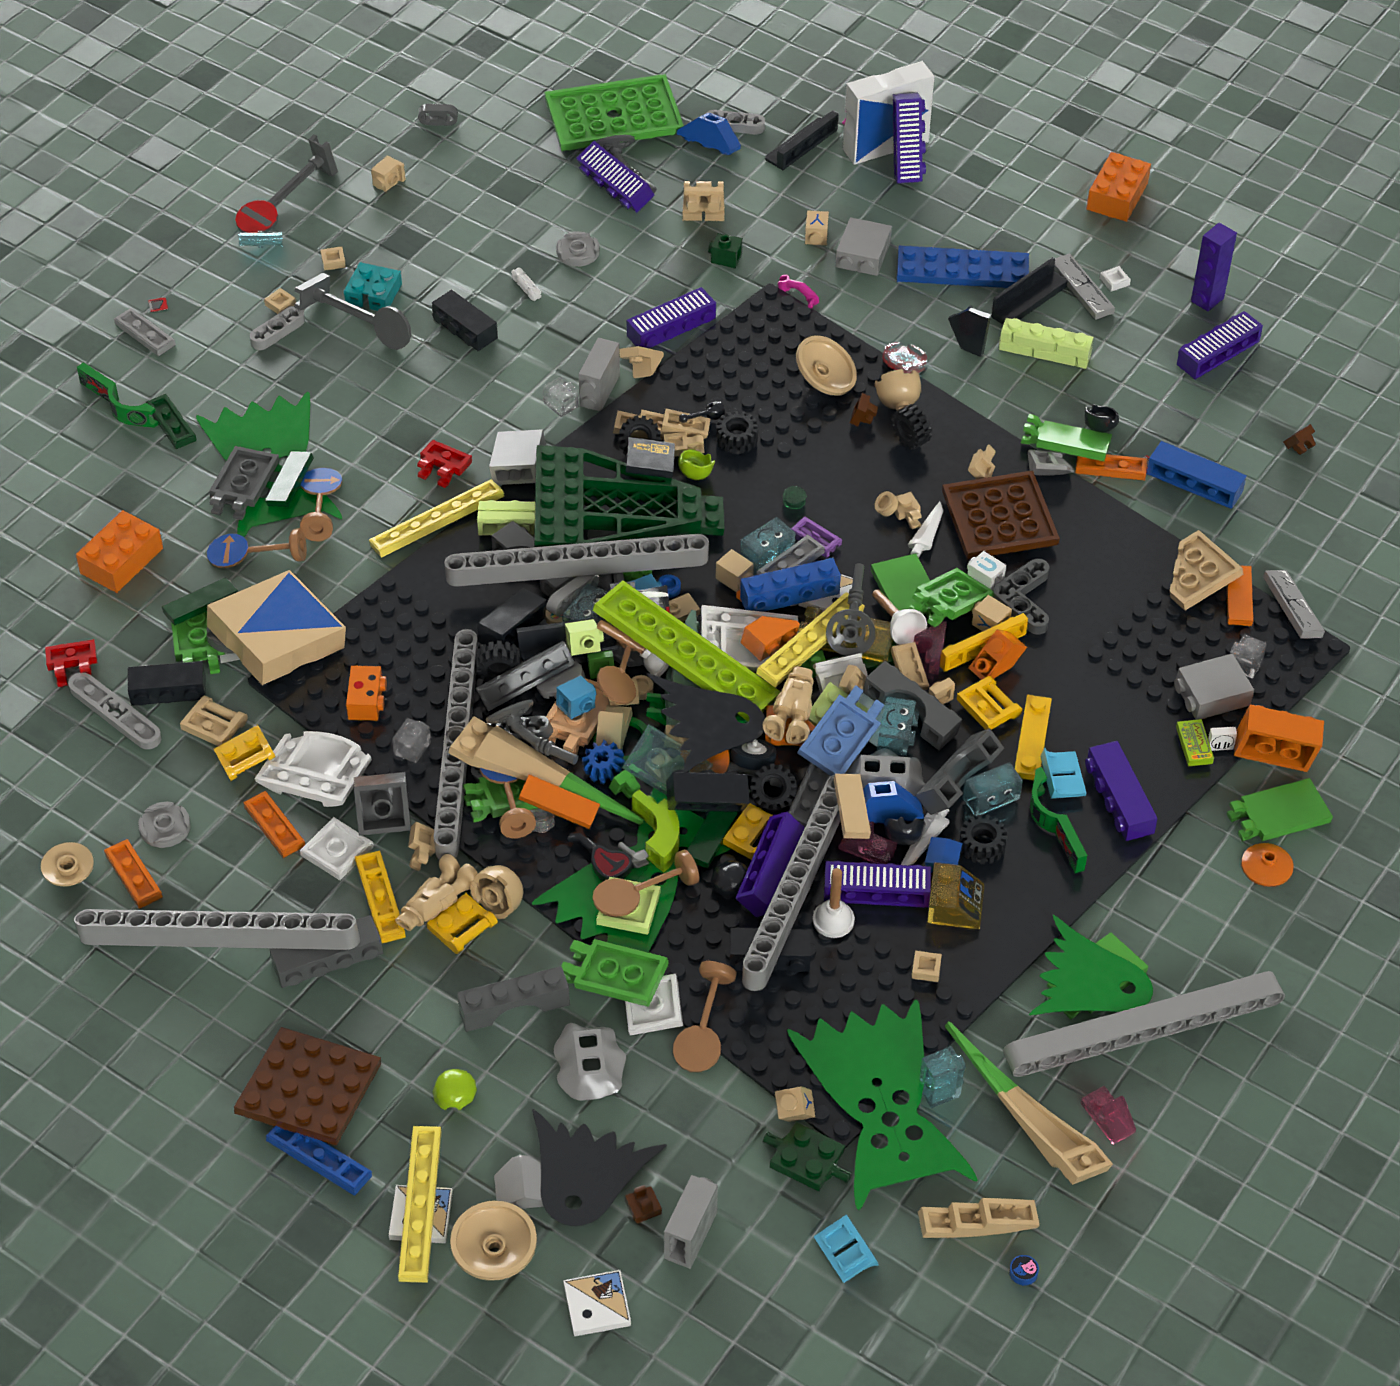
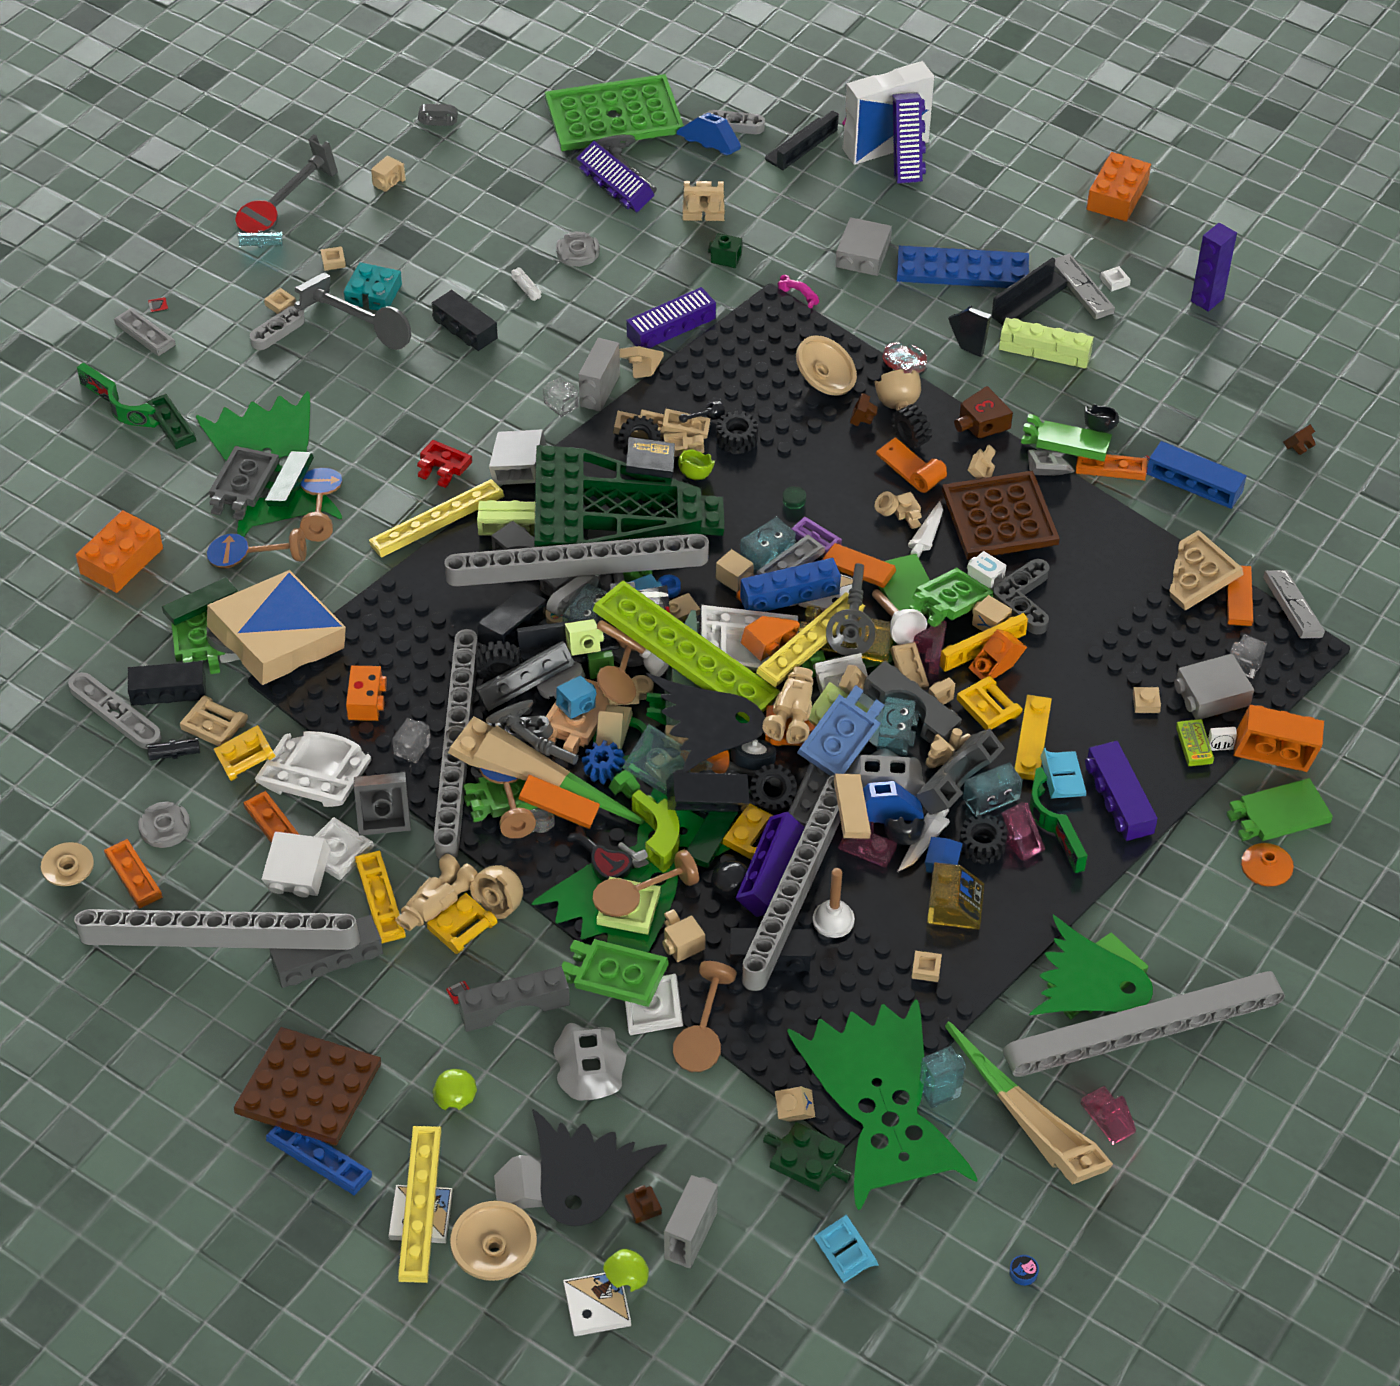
red plate [45,639,98,687] -> none
tan plate [408,822,435,871] -> none
tan brick [805,210,829,245] -> none
dark purple brick [824,861,931,907] -> none
tan slope [918,1198,1040,1238] -> none
dark purple brick [1177,311,1263,380] -> none
none -> black pin [147,737,200,761]
none -> white brick [262,831,331,897]
none -> sticker [446,981,470,1004]
none -> lime hair [603,1249,649,1292]
none -> tan brick [662,909,705,962]
none -> orange tile [822,543,896,588]
none -> orange door [876,437,947,493]
none -> tan arm [926,728,971,768]
none -> reddish brown torso [954,386,1013,438]
none -> clear pink slope [1002,802,1045,861]
none -> tan plate [1133,687,1161,713]

